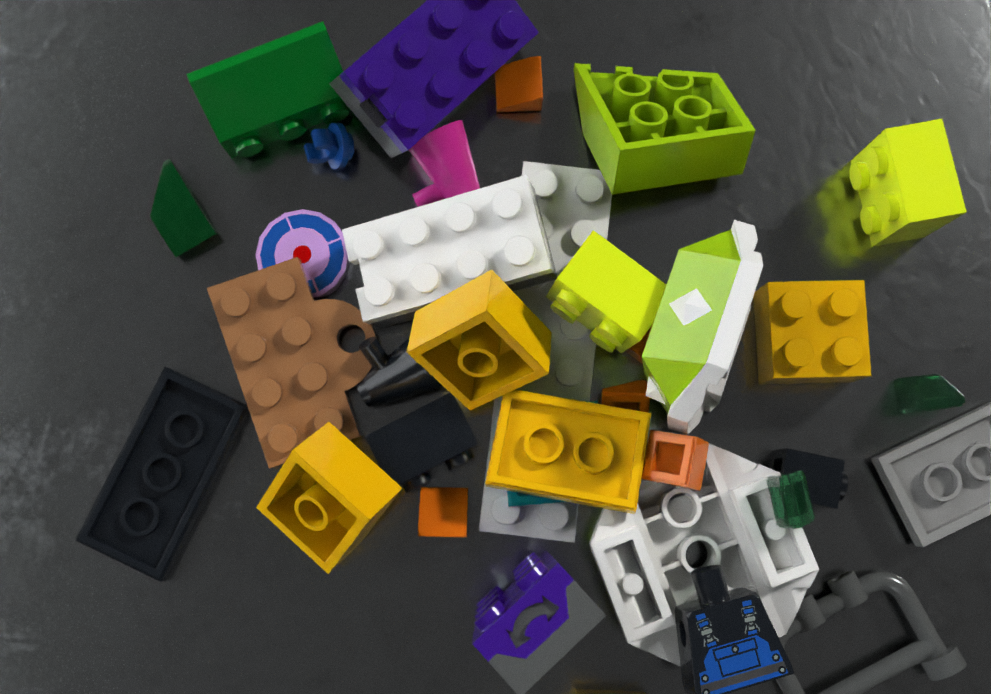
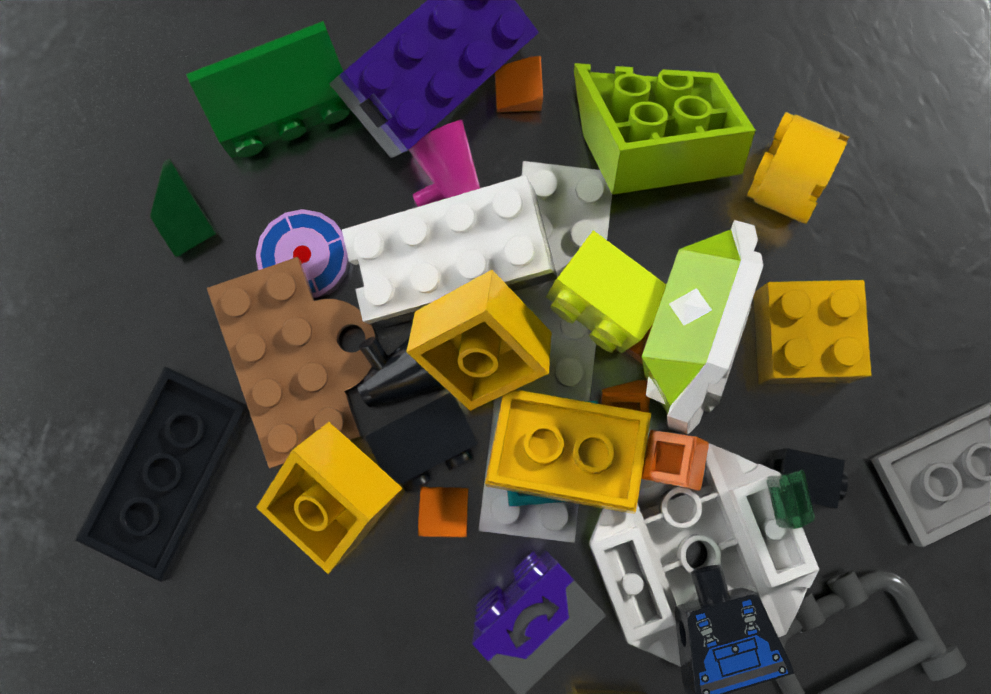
blue plate [304,123,354,169] -> none
neon yellow brick [849,119,967,247] -> none
clear green slope [894,374,966,414] -> none
none -> yellow brick [747,112,849,224]

